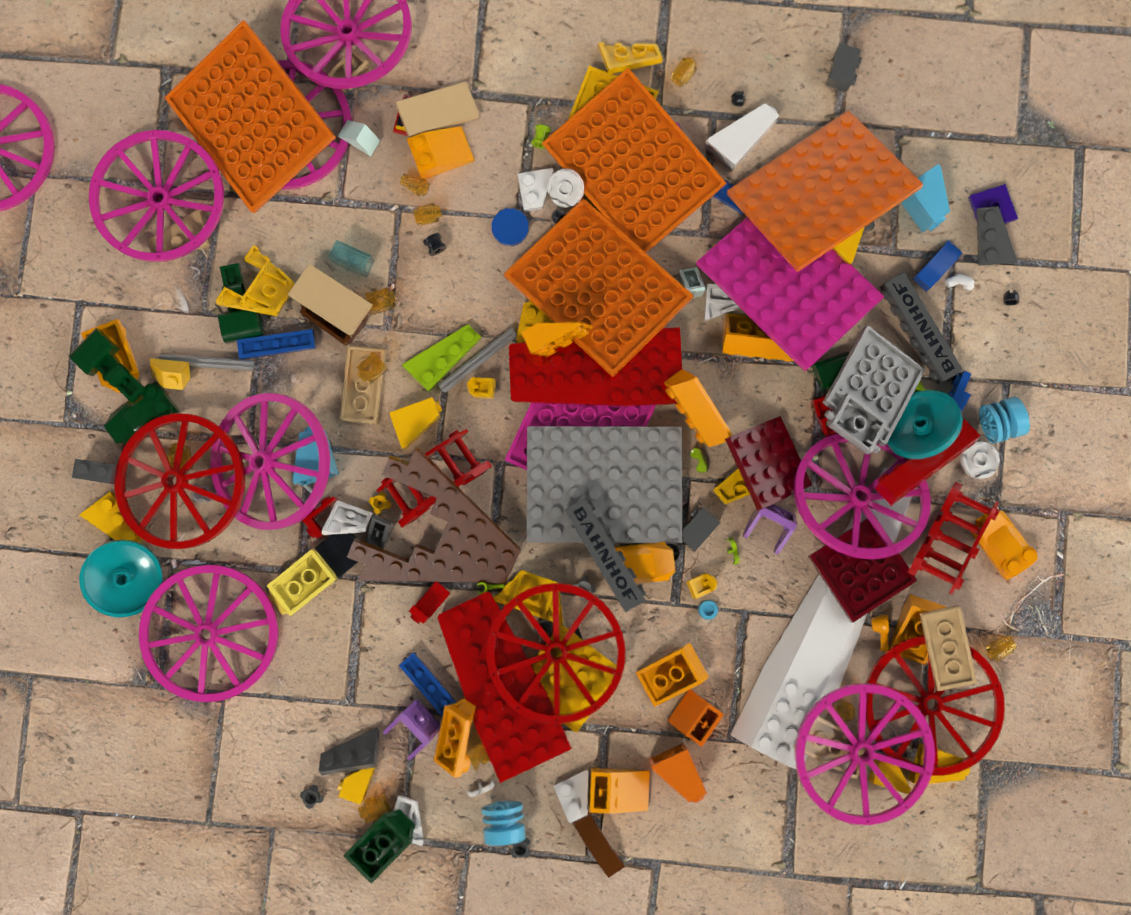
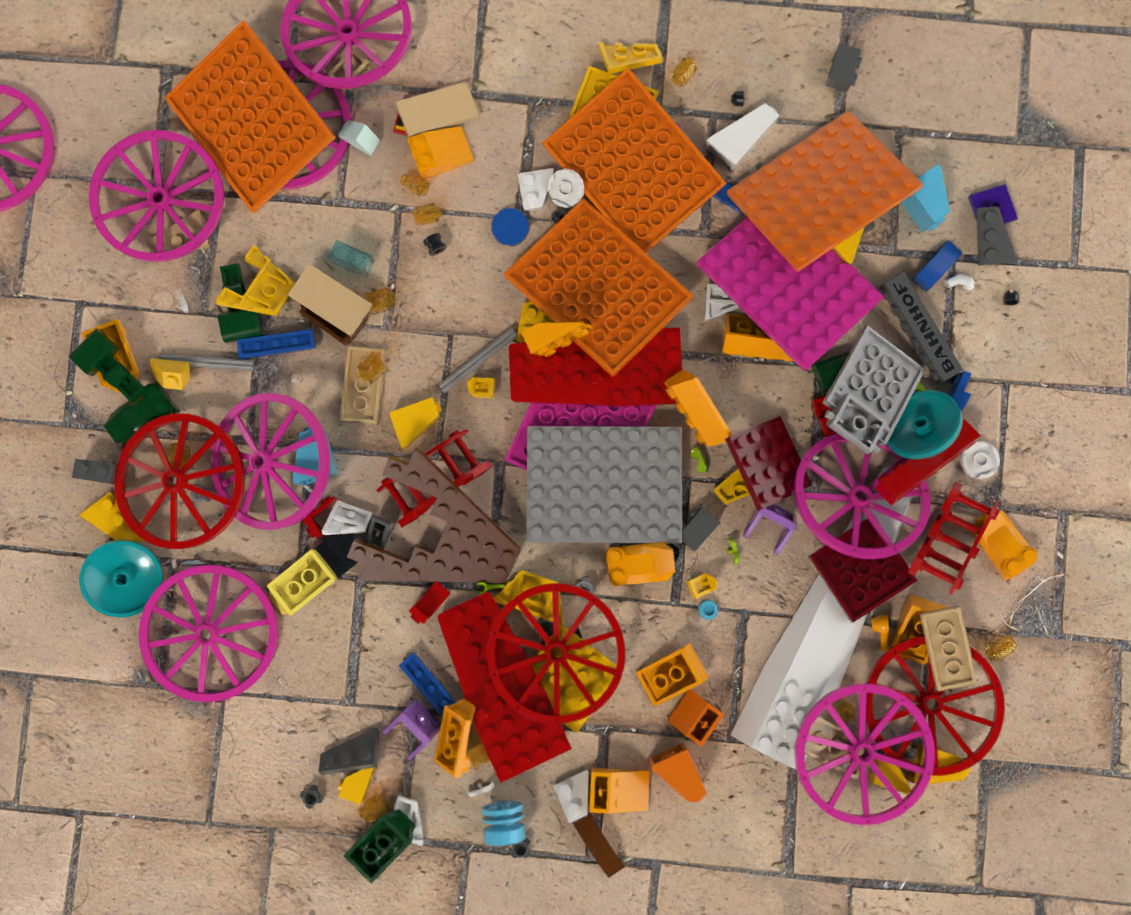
yellow plate [369,492,391,514] -> none
lime wing [402,324,482,392] -> none
lime bush [531,124,551,149] -> none
dark grey brick [565,498,646,613] -> none
light aqua slope [679,267,705,298] -> none
medium azure wheel [979,396,1030,444] -> none

